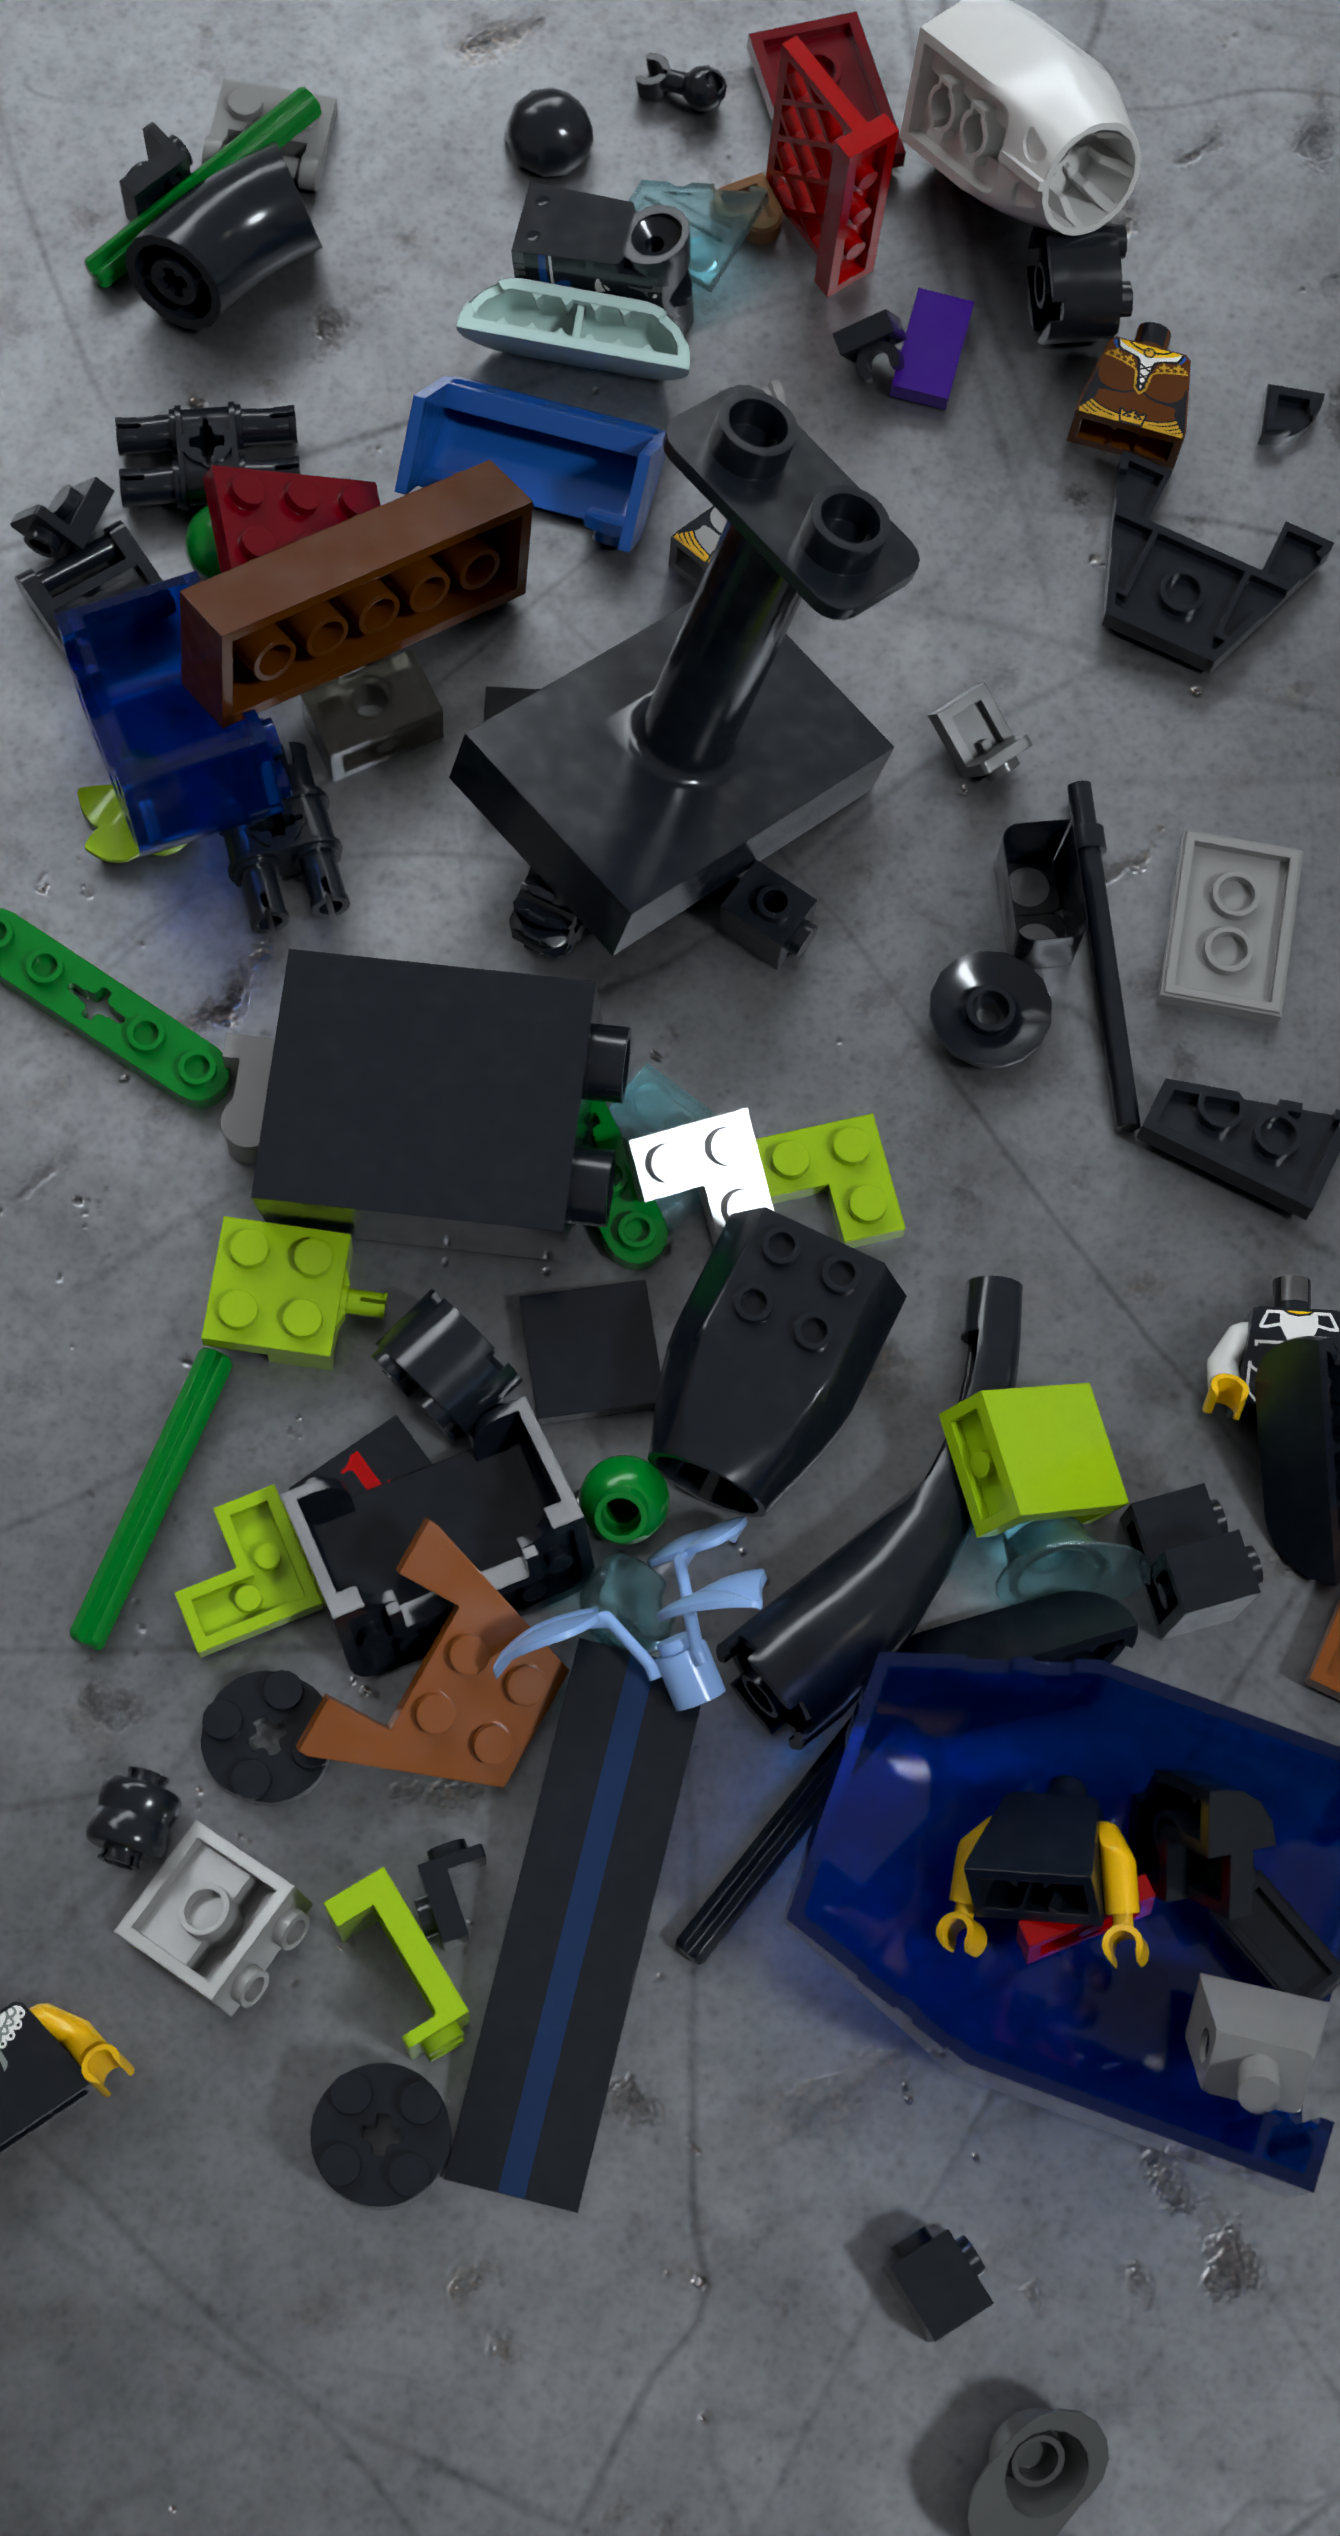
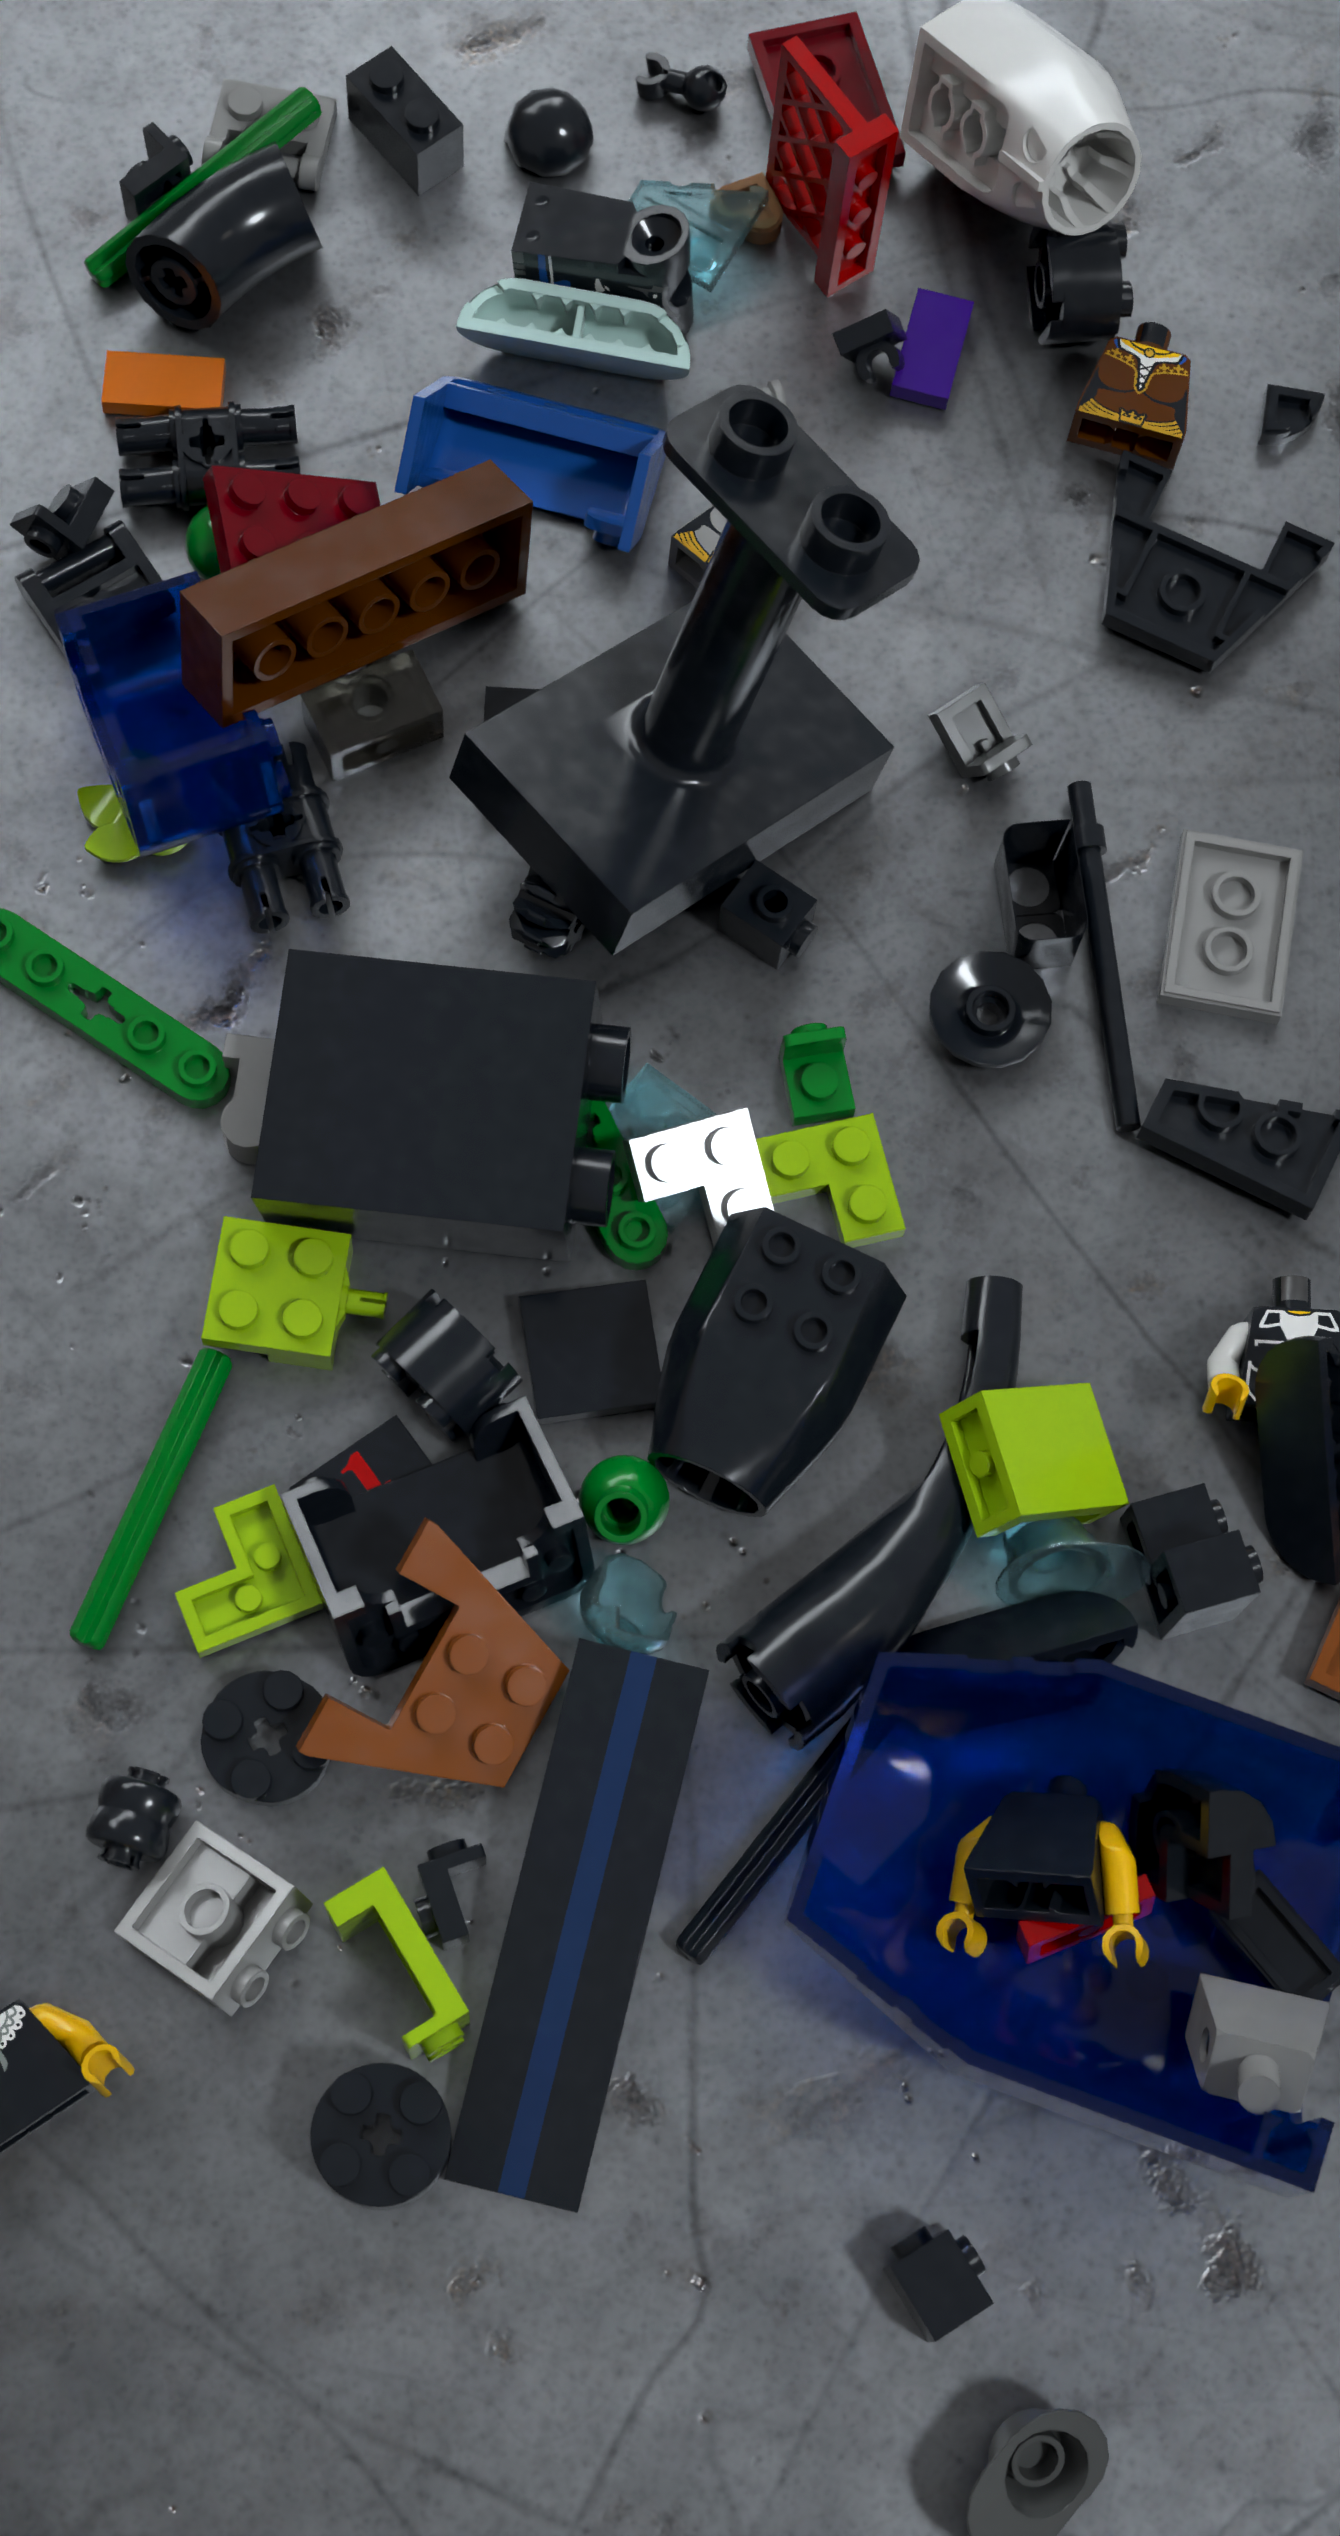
light blue plant [493,1516,767,1711] -> none
none -> orange tile [101,350,226,416]
none -> black brick [346,46,464,196]
none -> green bracket [778,1023,856,1127]

